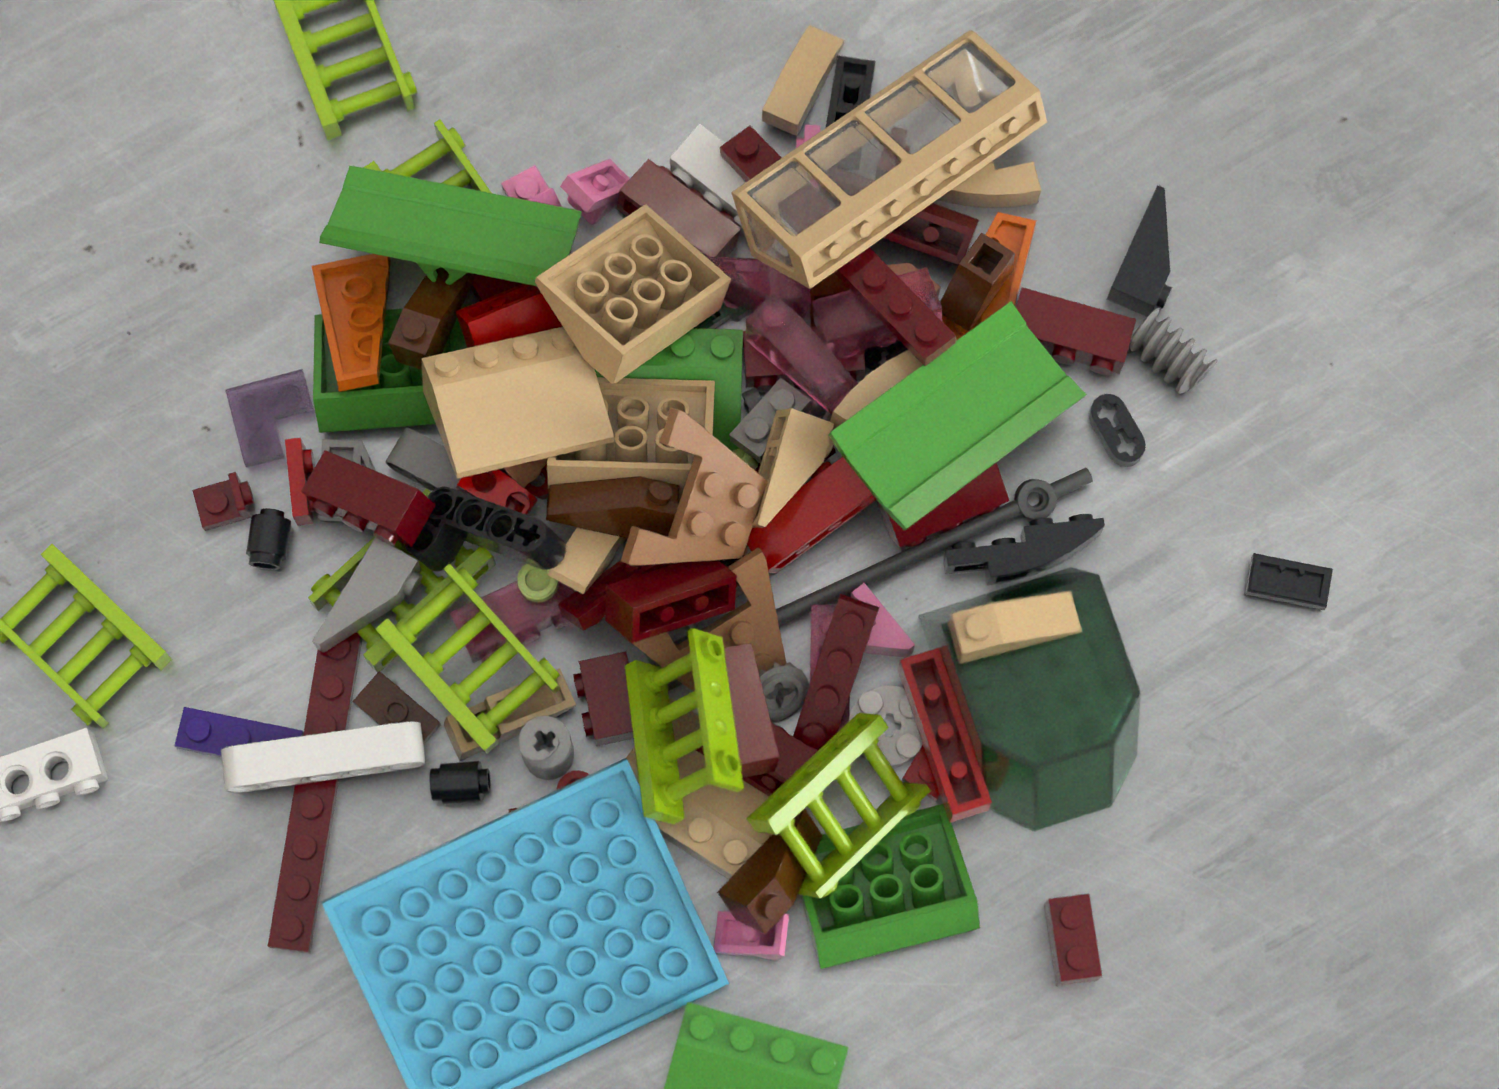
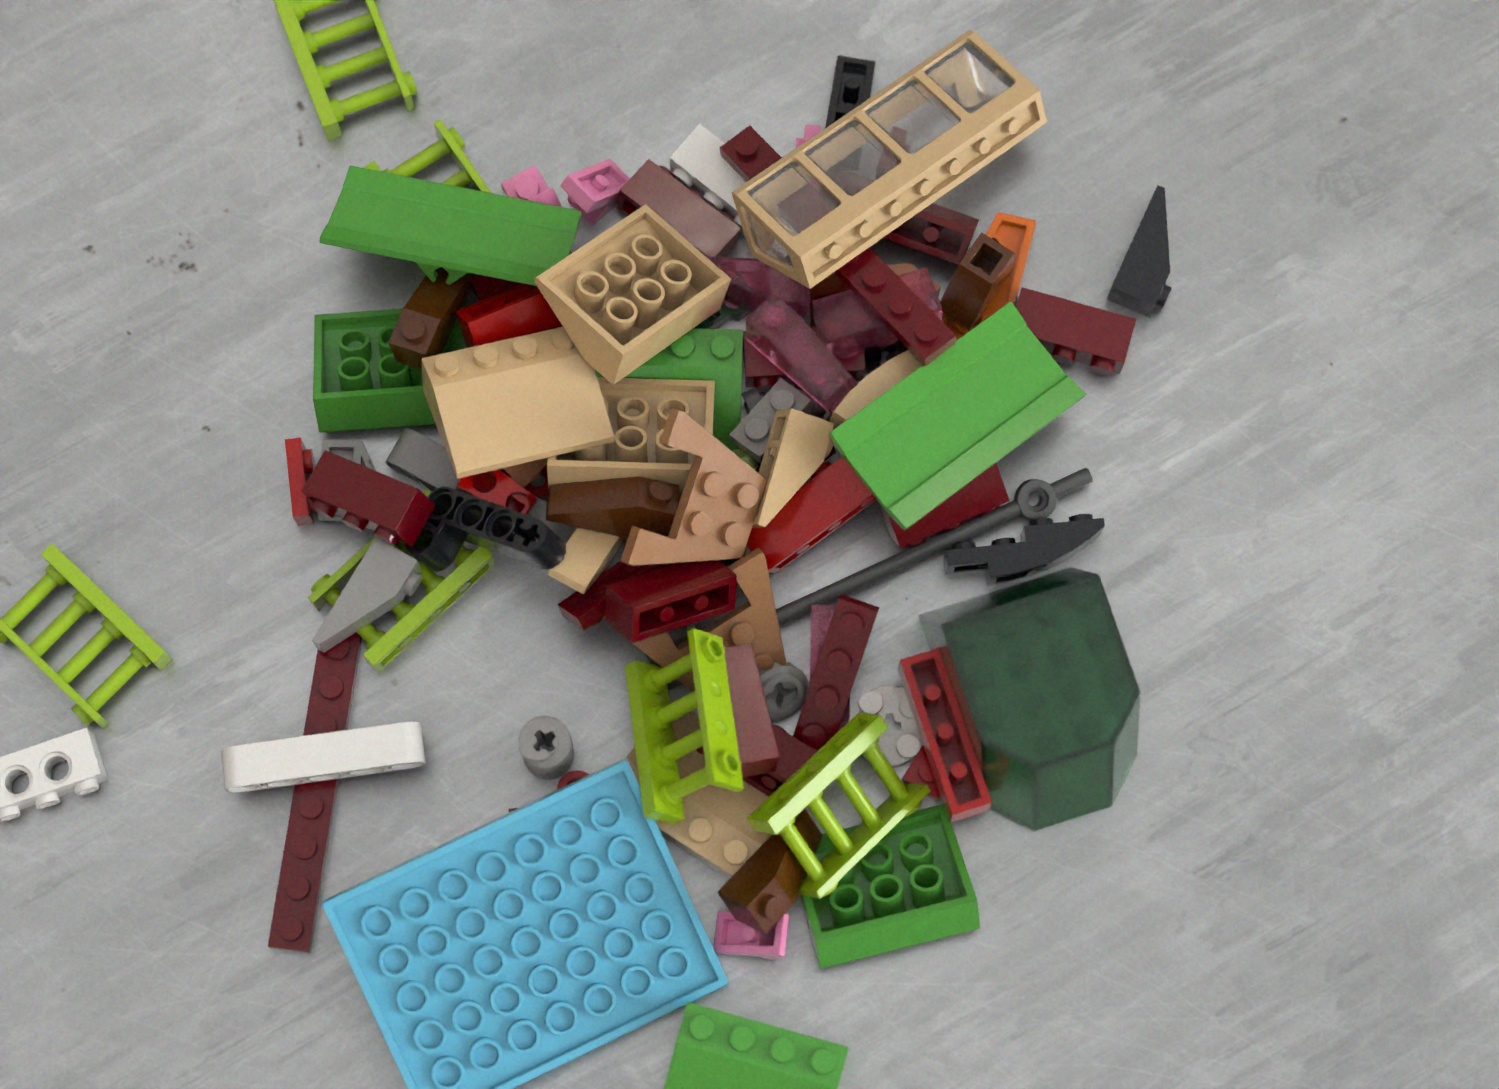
dark purple plate [174,707,304,758] -> none
dark red bracket [192,472,254,531] -> none
clear purple plate [225,369,314,468] -> none
black brick [246,508,291,570] -> none
orange wing [312,254,391,392] -> none
reddish brown plate [353,671,441,745] -> none
lime fence [376,563,560,754] -> none
black brick [430,761,491,804] -> none
tan slope [443,668,576,761] -> none
clear pink brick [450,581,575,663] -> none
yellowish green tile [517,564,559,602] -> none
dark red brick [573,651,634,746] -> none
tan slope [762,25,844,136] -> none
bright pink slope [851,583,915,658] -> none
tan slope [937,161,1041,208] -> none
tan slope [948,591,1082,664] -> none
dark red brick [1044,894,1102,986] -> none
black beam [1089,394,1146,467] -> none
light grey piece [1129,308,1218,394] -> none
black plate [1245,553,1333,610] -> none

